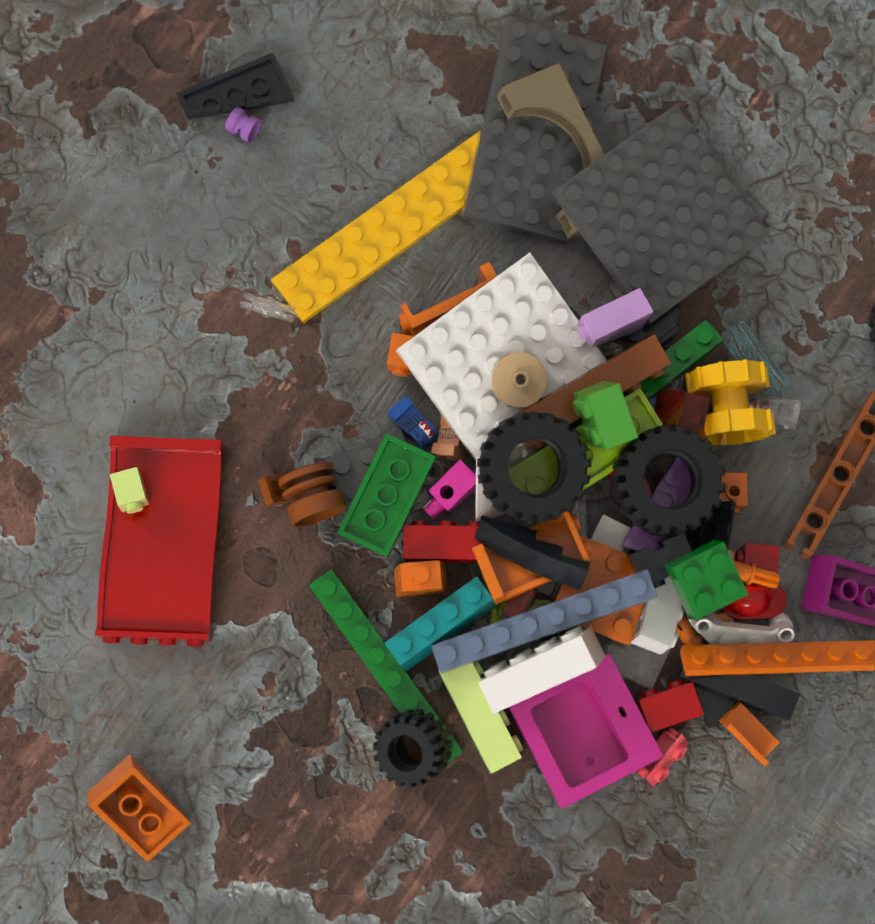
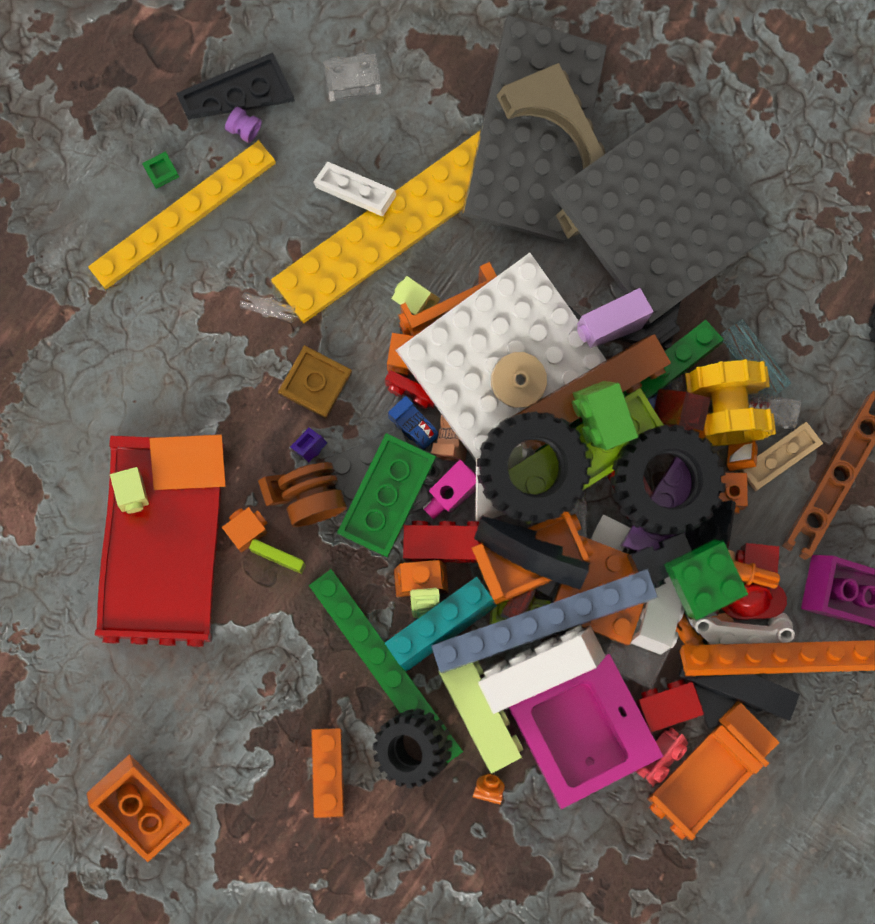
none -> yellow plate [88,140,276,290]
none -> green plate [142,151,179,189]
none -> orange window [149,434,226,490]
none -> orange brick [222,507,268,553]
none -> lime tile [249,539,306,574]
none -> pearl gold plate [278,345,352,419]
none -> dark purple plate [290,428,327,463]
none -> orange brick [312,728,345,818]
none -> white plate [314,161,396,217]
none -> clear brick [323,52,381,101]
none -> red plate [385,370,435,409]
none -> yellowish green brick [391,276,441,315]
none -> yellowish green slope [410,588,440,618]
none -> orange plate [473,774,505,804]
none -> orange panel [647,725,763,841]
none -> orange tile [727,441,758,471]
none -> tan plate [739,422,823,492]

